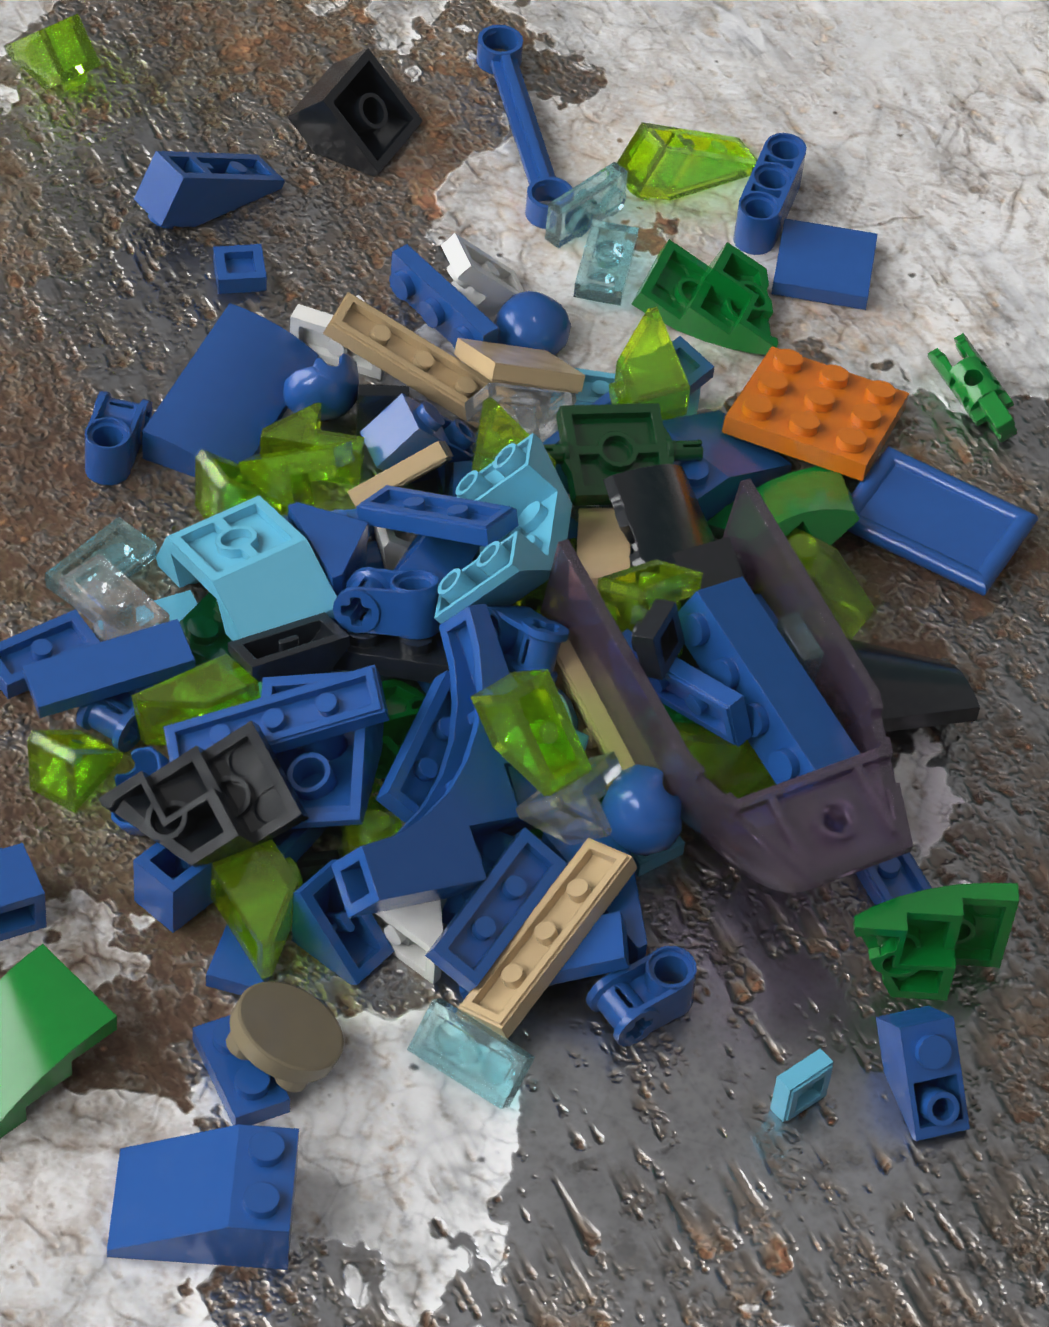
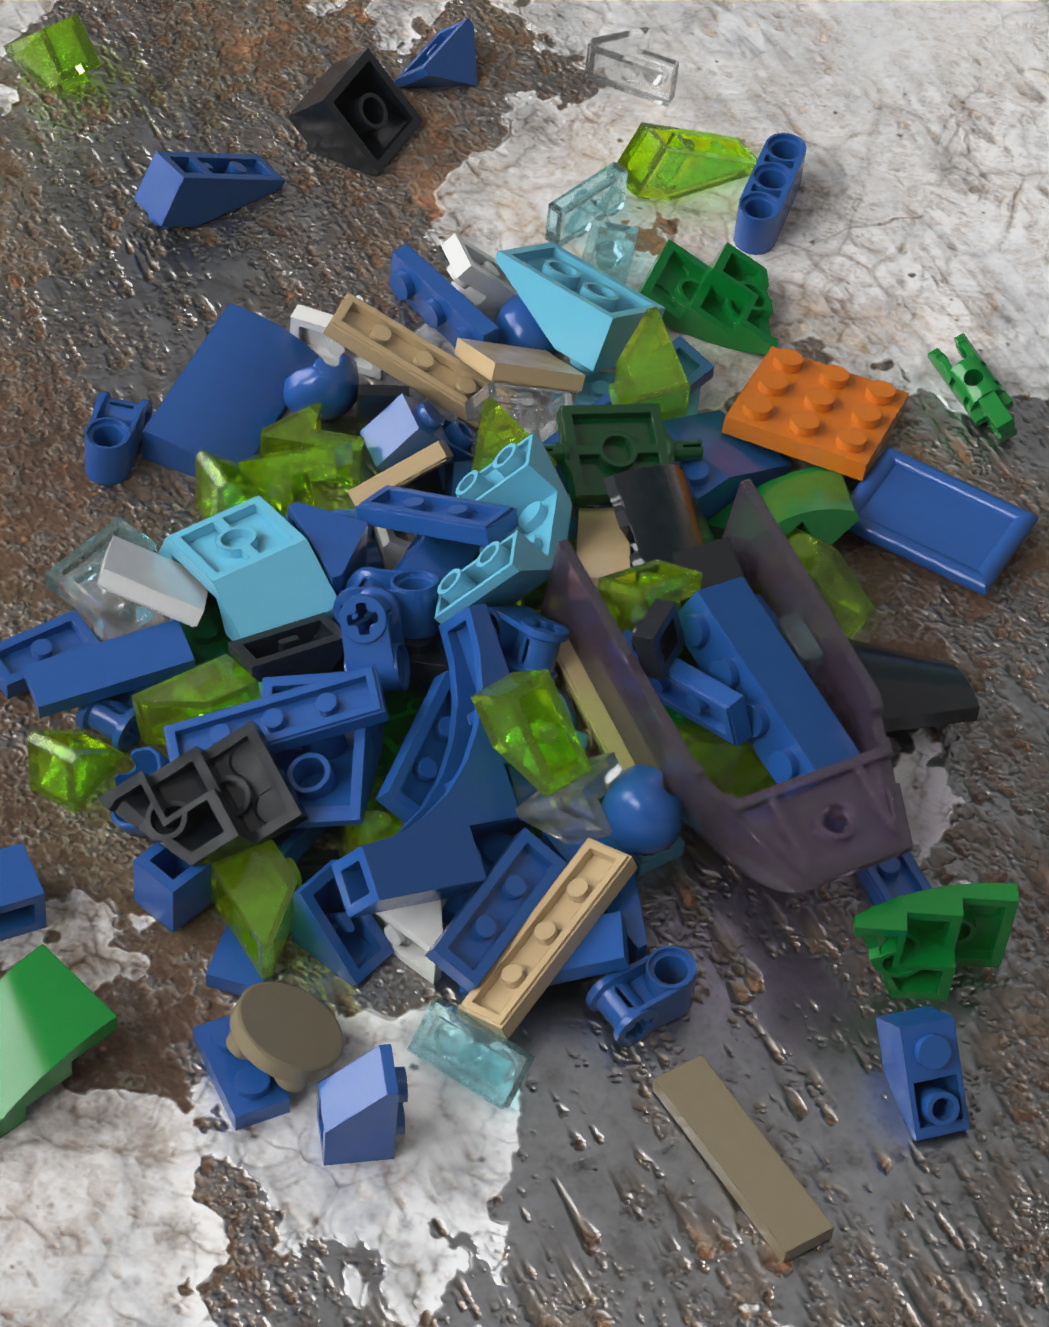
blue slope [107,1124,299,1270] -> none
blue tile [213,244,267,294] -> none
blue piece [476,25,574,230] -> none
medium azure tile [770,1048,834,1122] -> none
blue tile [771,218,878,310] -> none
none -> white tile [96,535,208,627]
none -> blue slope [317,1044,408,1166]
none -> blue piece [339,586,411,692]
none -> blue slope [394,18,478,88]
none -> medium azure slope [495,242,665,373]
none -> clear slope [585,27,679,107]
none -> dark tan tile [652,1055,834,1263]

